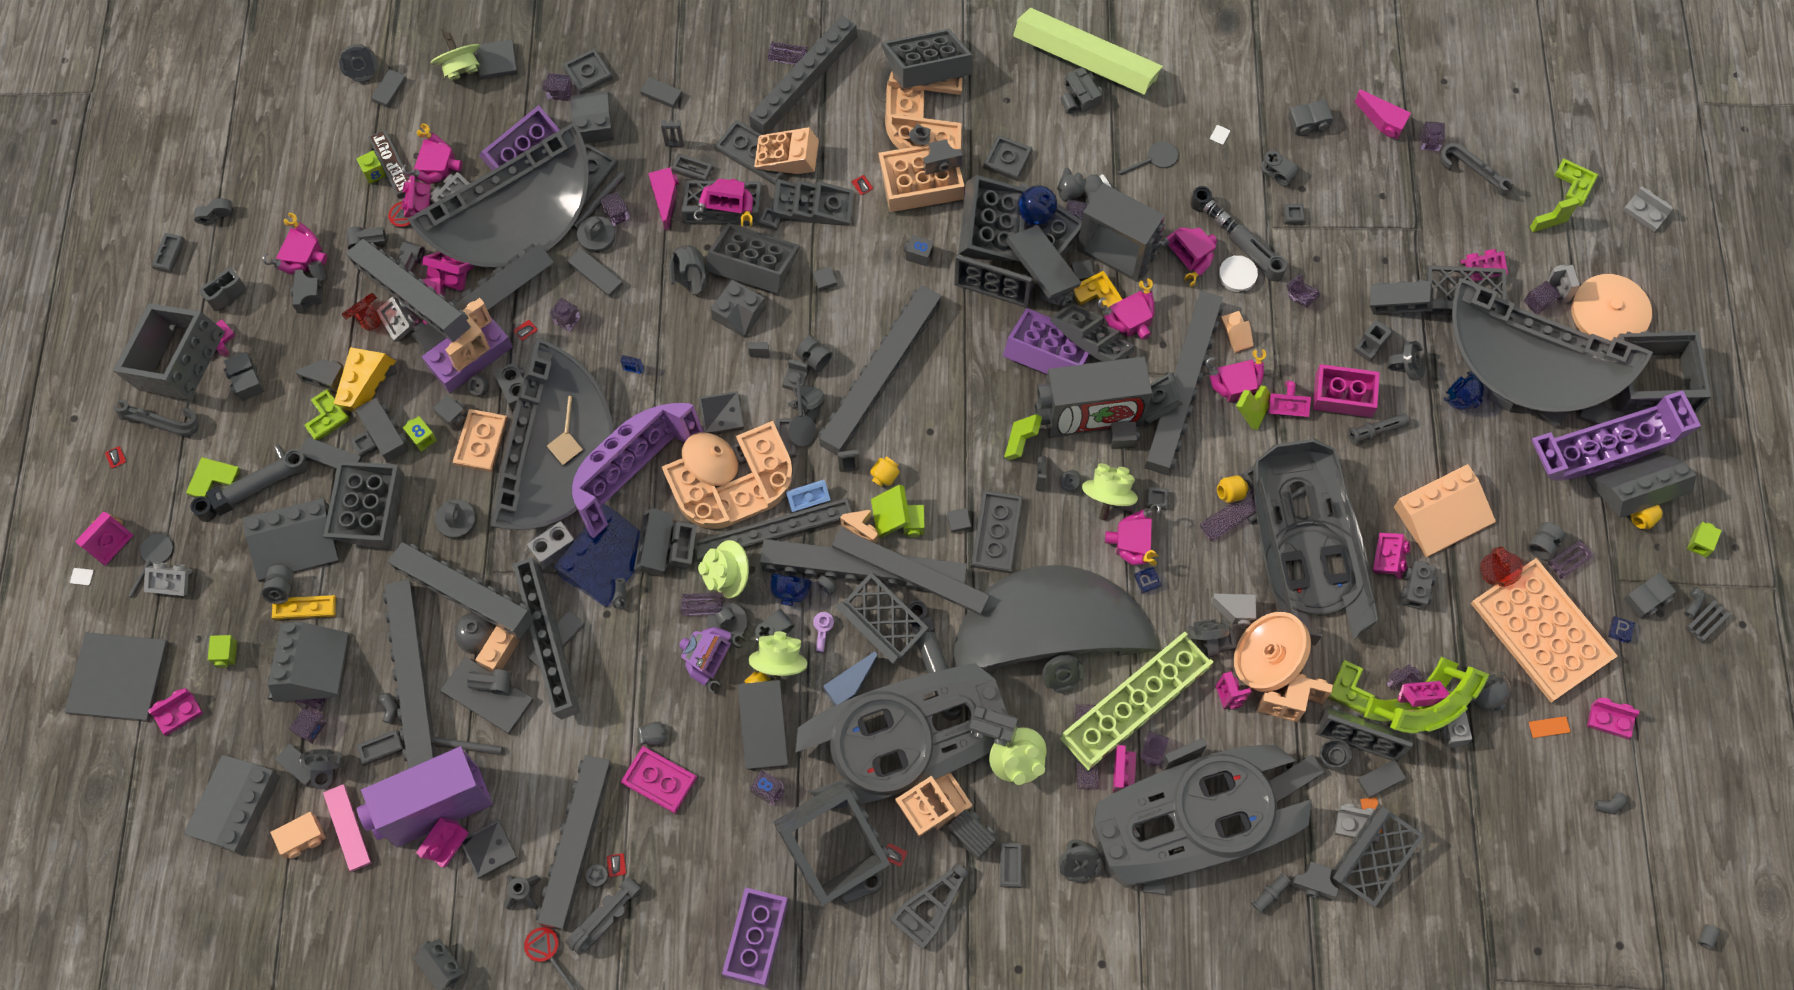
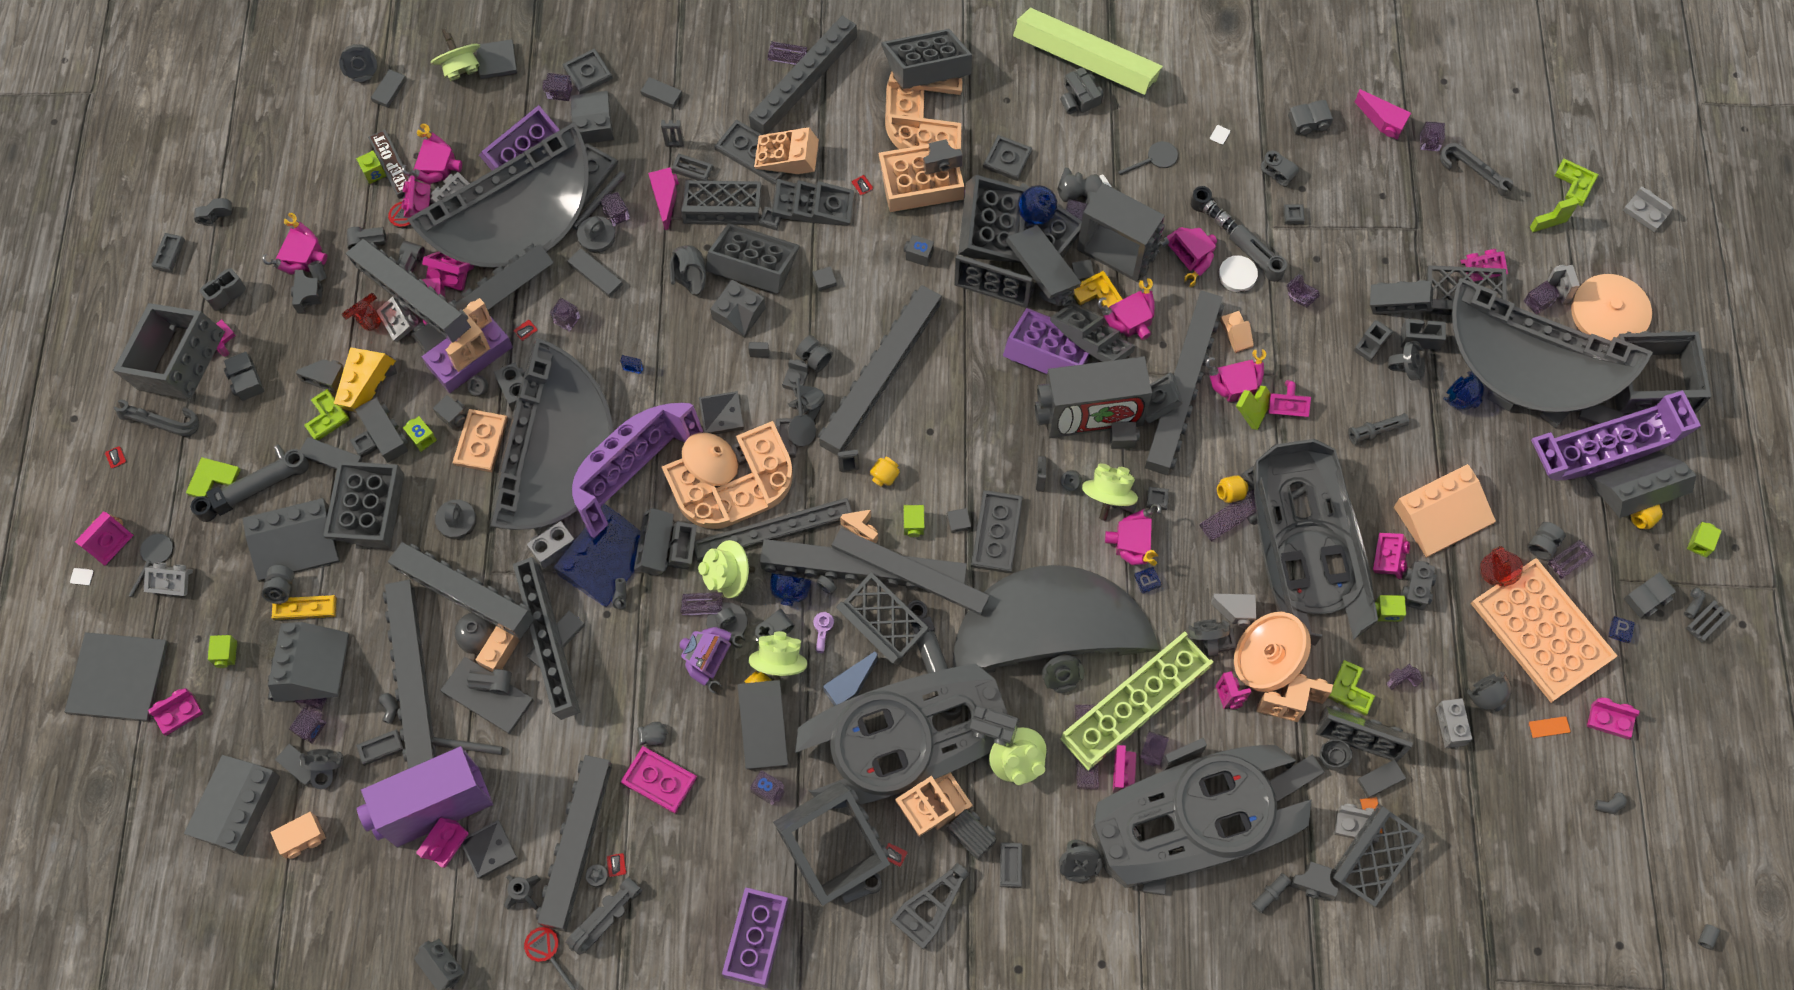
bright pink tile [323,784,372,872] -> none
tan piece [547,396,583,465] -> none
dark pink torso [694,178,753,227] -> none
light blue plate [786,480,830,512] -> none
lime tile [871,485,910,537] -> none
dark grey animal [909,123,931,146] -> none
lime tile [1004,414,1042,460] -> none
dark pink brick [1313,364,1380,418] -> none
lime fence [1364,657,1489,733] -> none
dark pink bracket [1398,681,1449,707] -> none
none -> lime brick [1375,595,1406,622]
none -> dark grey piece [1401,319,1446,350]

